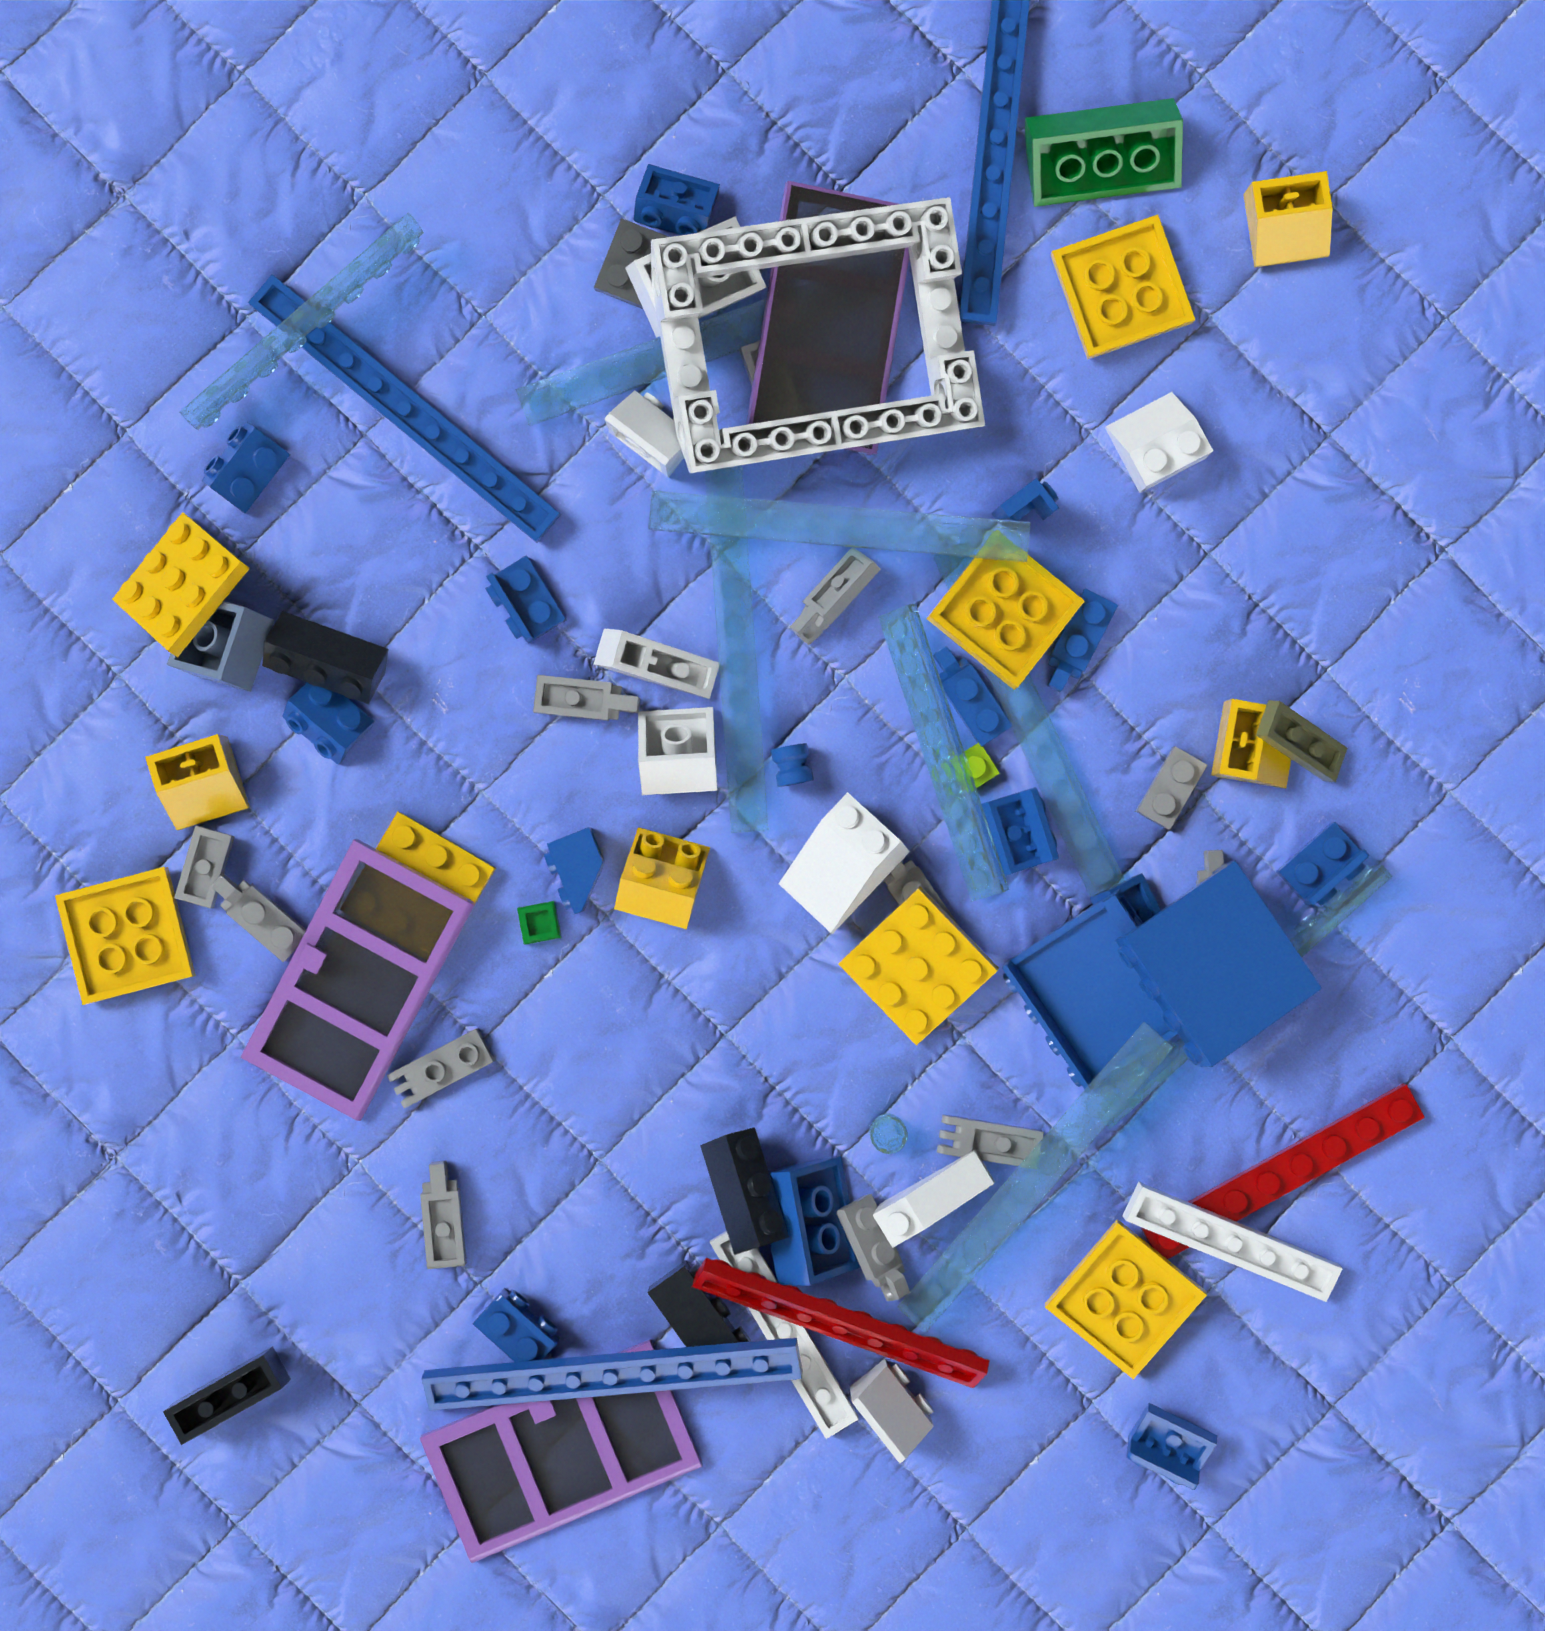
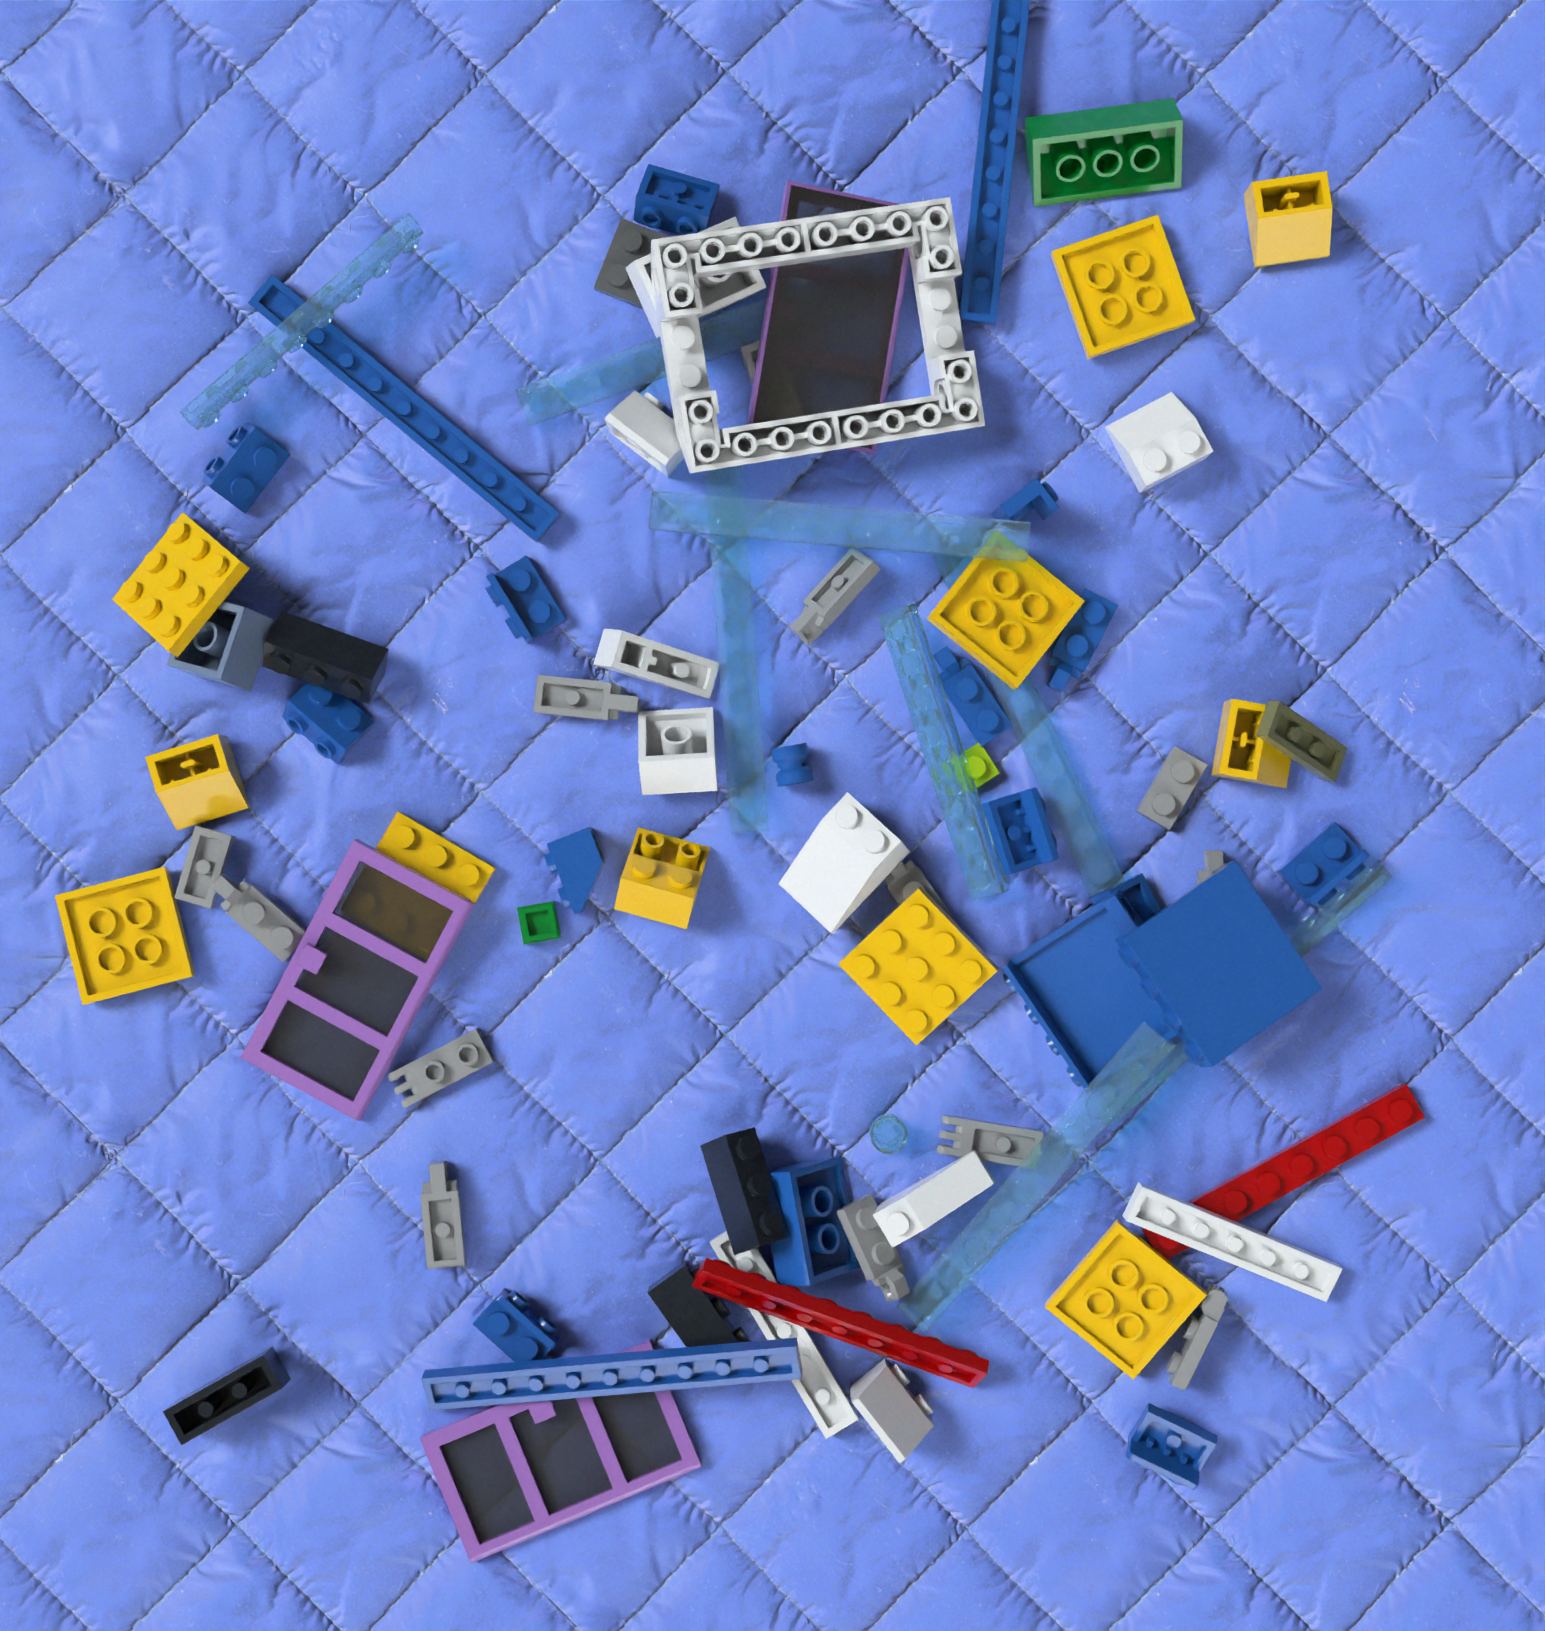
none -> light grey hinge [1166,1285,1228,1390]

